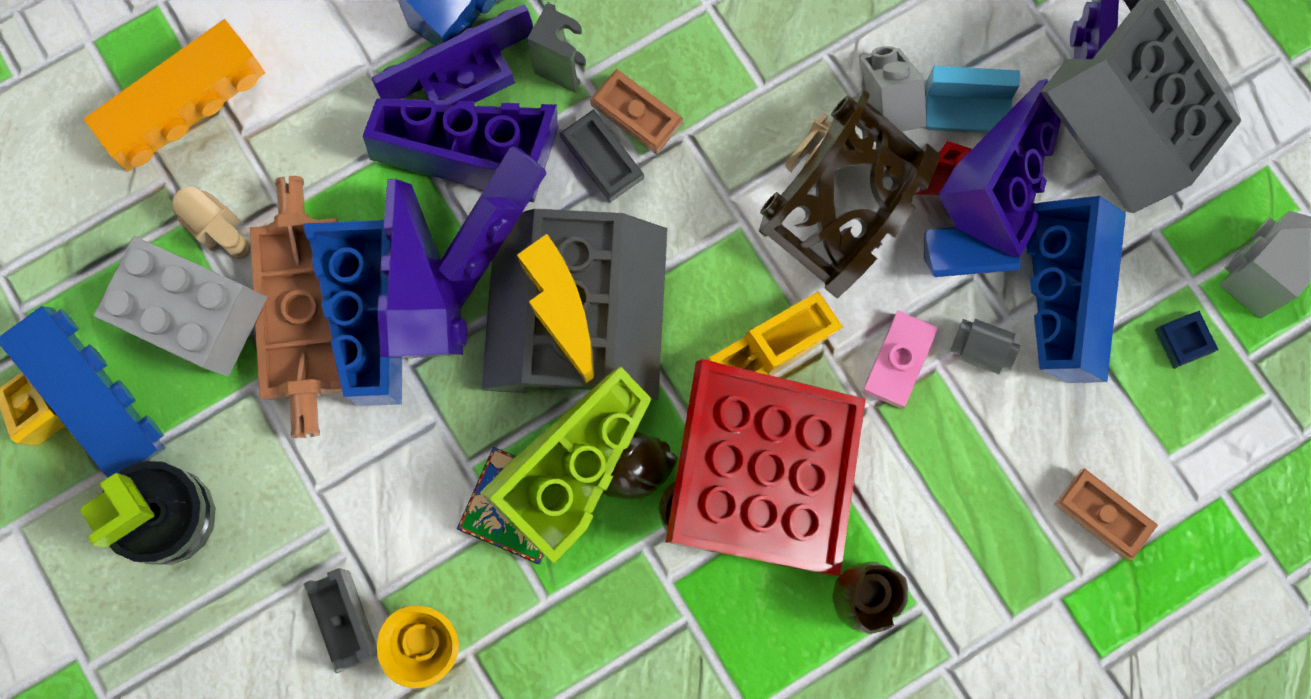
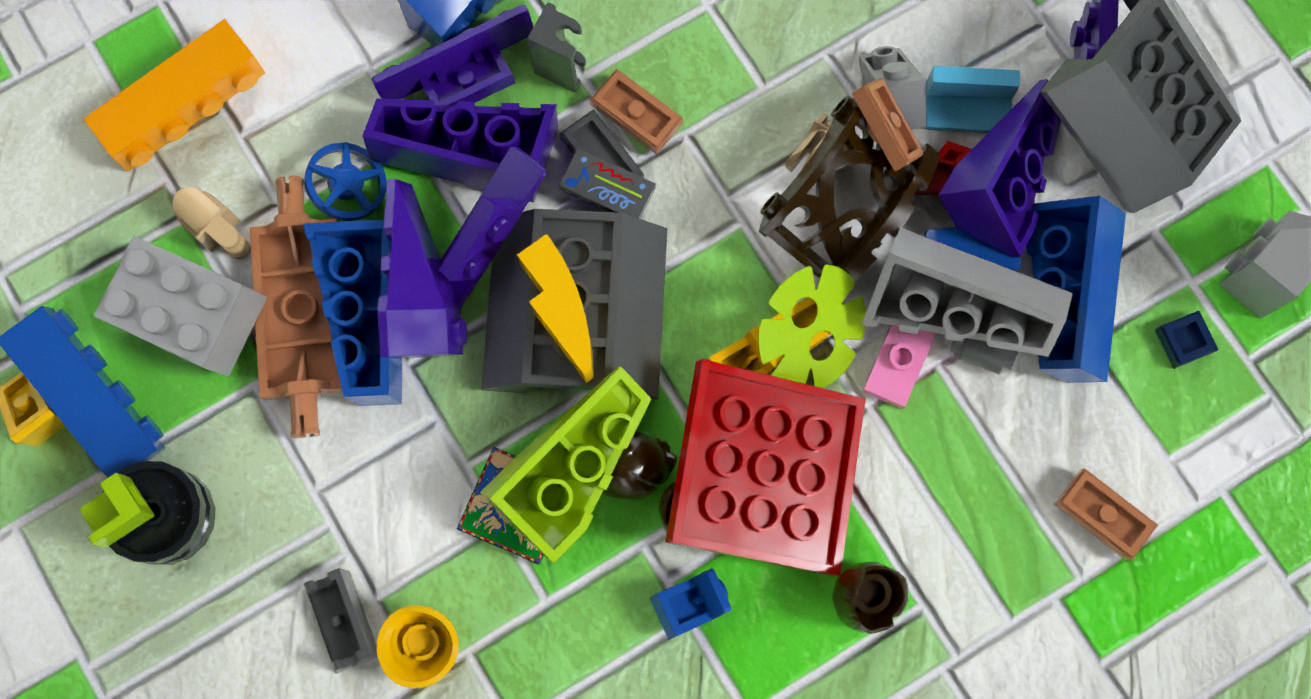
none -> blue wheel [304,142,387,221]
none -> dark grey tile [559,148,656,219]
none -> blue bracket [650,568,731,640]
none -> lime piece [758,264,866,388]
none -> nougat plate [852,78,923,171]
none -> light grey wedge [861,228,1073,357]

